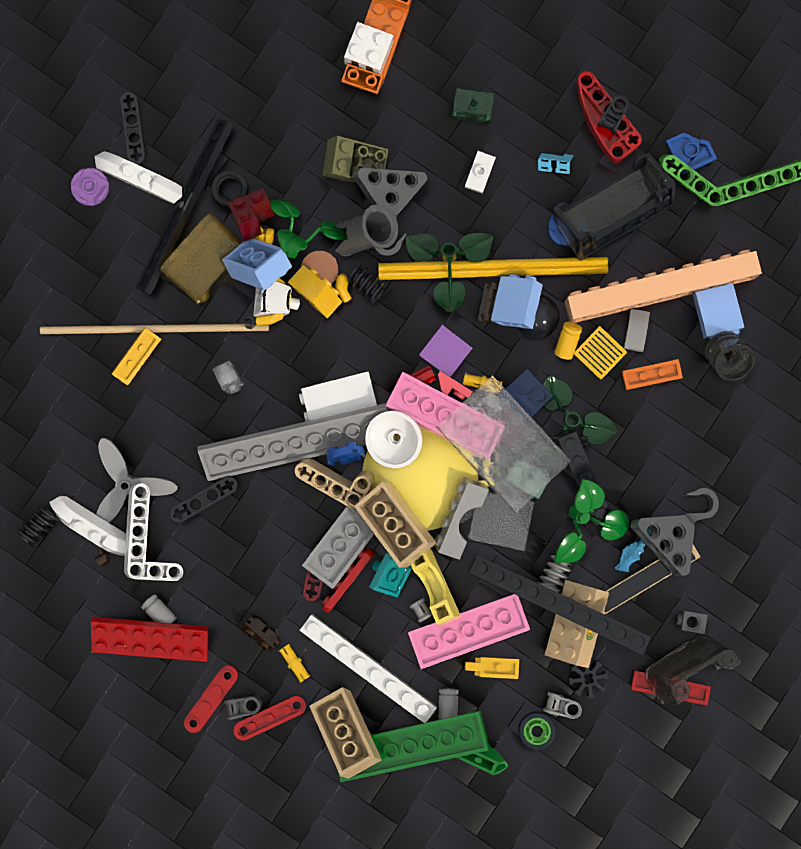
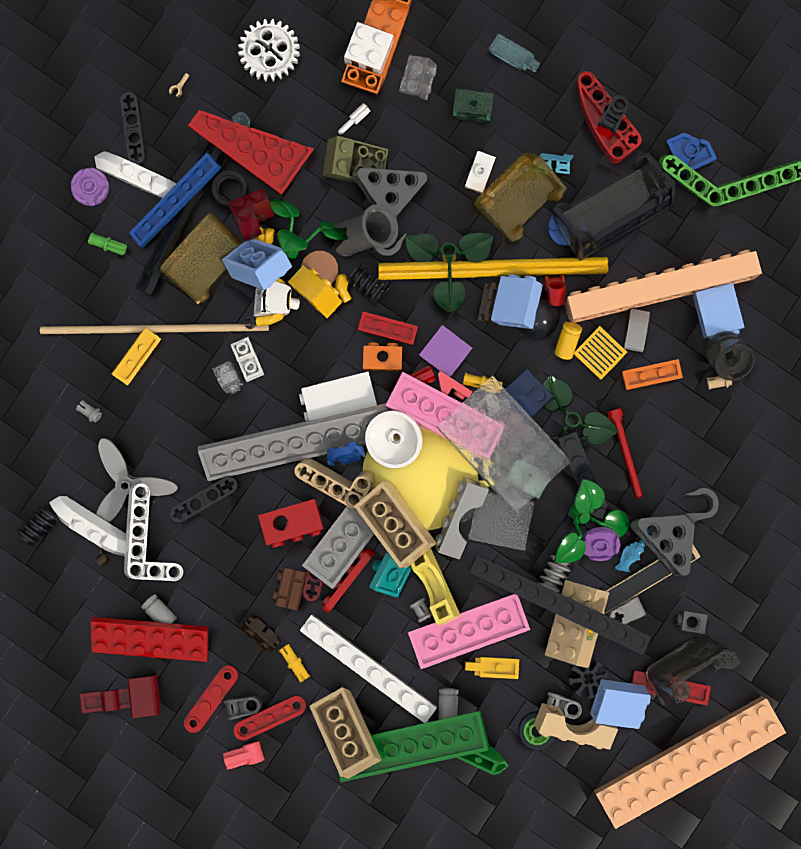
none -> light grey pin [76,400,102,423]
none -> dark red plate [80,675,161,718]
none -> bright green axle [88,232,127,255]
none -> blue plate [129,153,221,248]
none -> tan hand [169,73,189,98]
none -> red wing [187,110,314,195]
none -> coral piece [223,741,265,770]
none -> white slope [231,337,264,382]
none -> clear light blue tile [232,111,250,127]
none -> white gear [238,19,300,81]
none -> red piece [258,499,325,548]
none -> reddish brown brick [272,567,307,610]
none -> white axle [338,103,371,135]
none -> red plate [358,312,418,345]
none -> orange brick [363,343,402,372]
none -> clear bracket [399,55,437,100]
none -> clear yellow windscreen [474,152,567,242]
none -> clear light blue hinge [488,33,540,73]
none -> tan arch [534,703,618,749]
none -> red piece [544,274,565,306]
none -> medium lavender tile [582,527,620,561]
none -> light blue brick [590,679,651,729]
none -> light nougat brick [594,696,786,829]
none -> red piece [607,408,642,499]
none -> light grey piece [607,596,646,624]
none -> tan pin [707,373,732,390]

